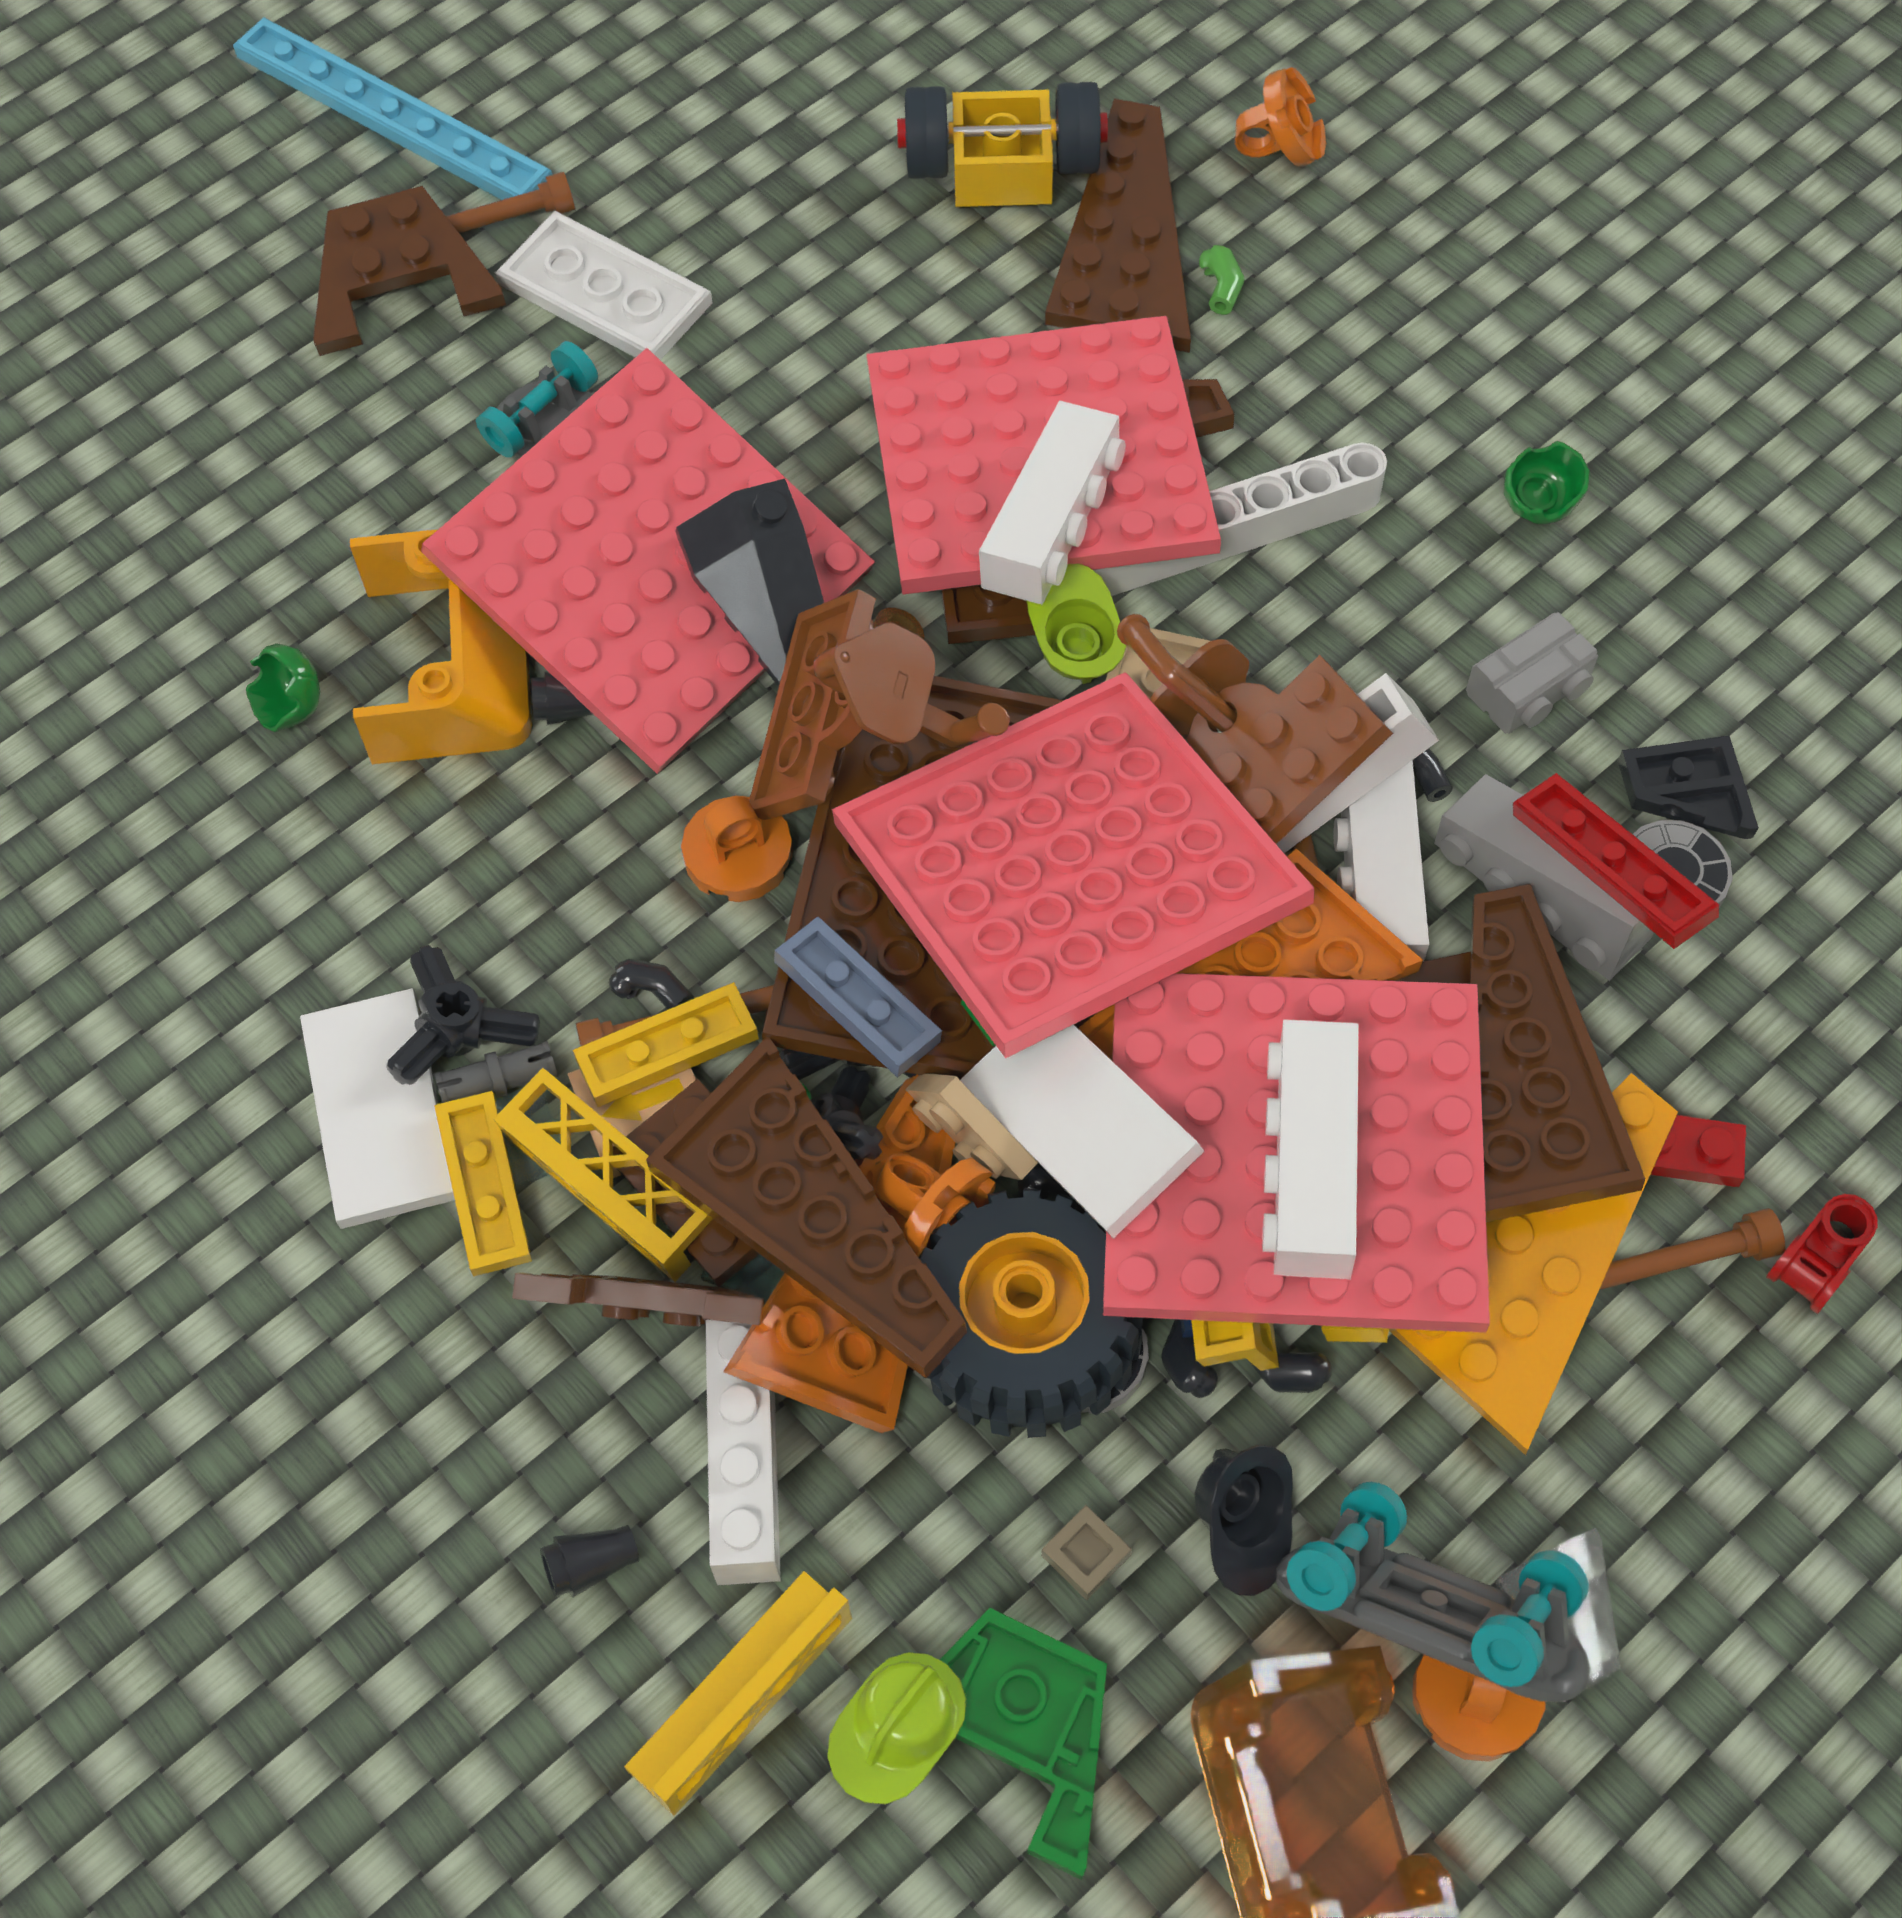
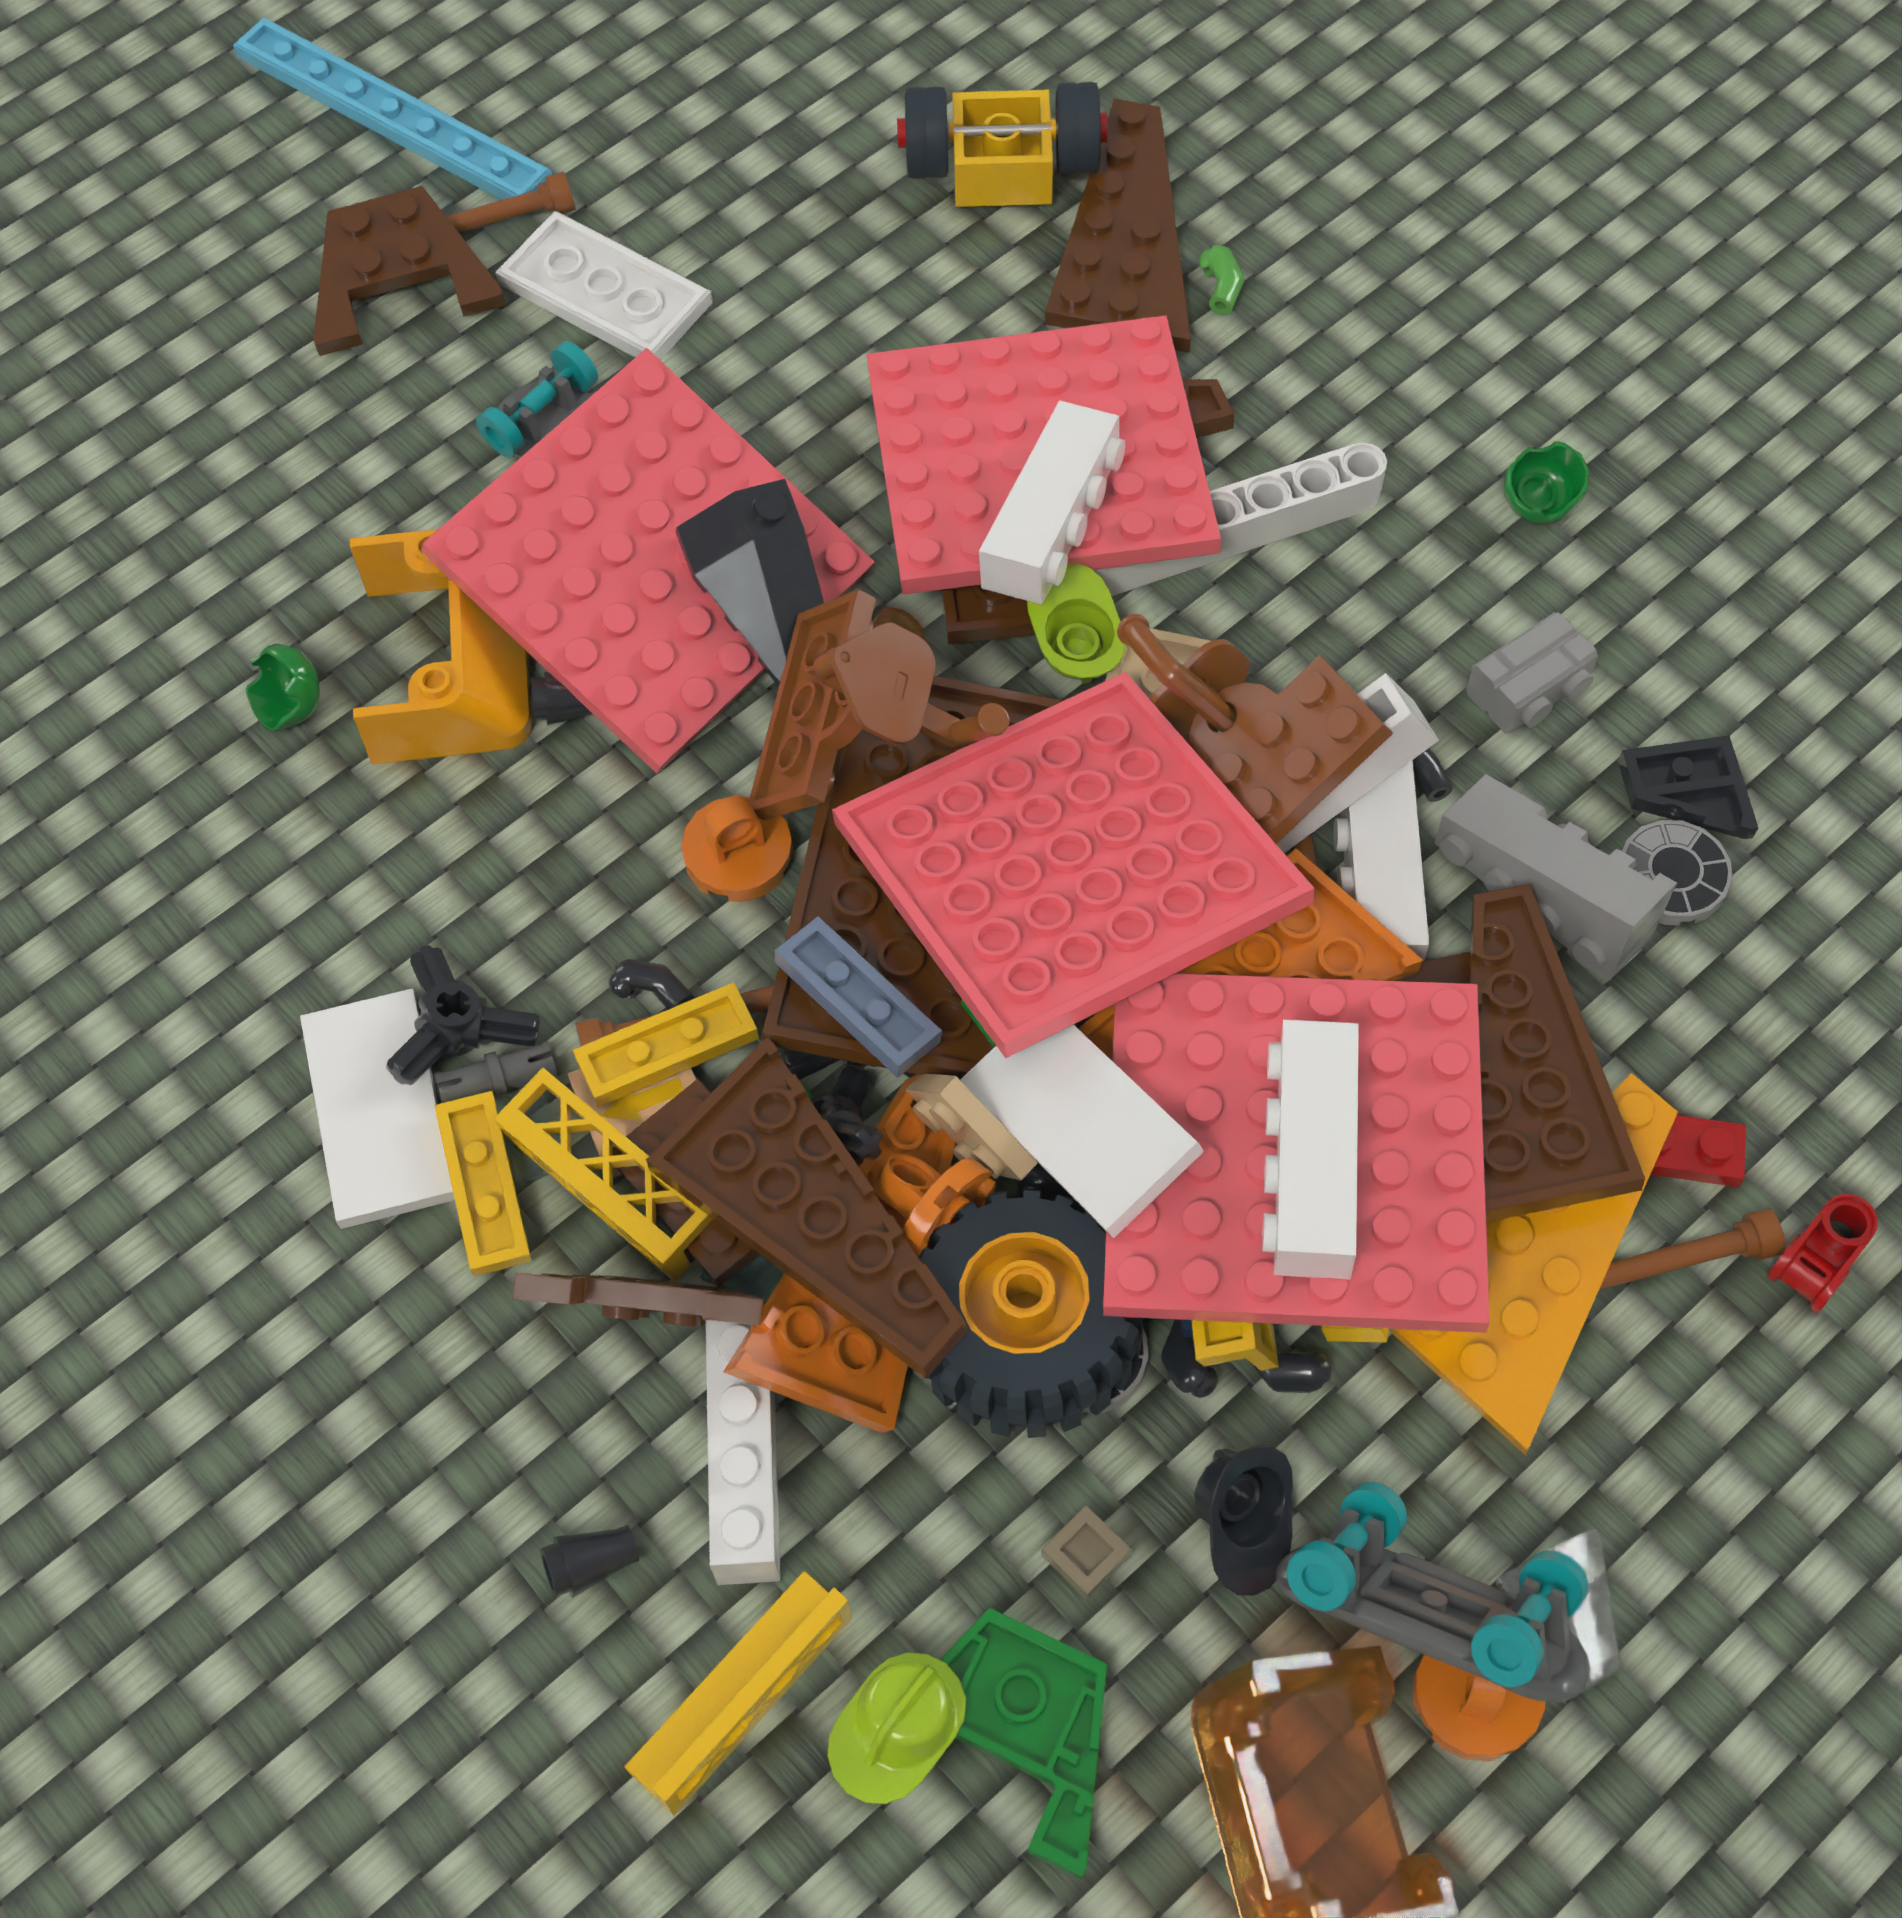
orange tile [1235,67,1326,167] -> none
red tile [1513,773,1720,949] -> none

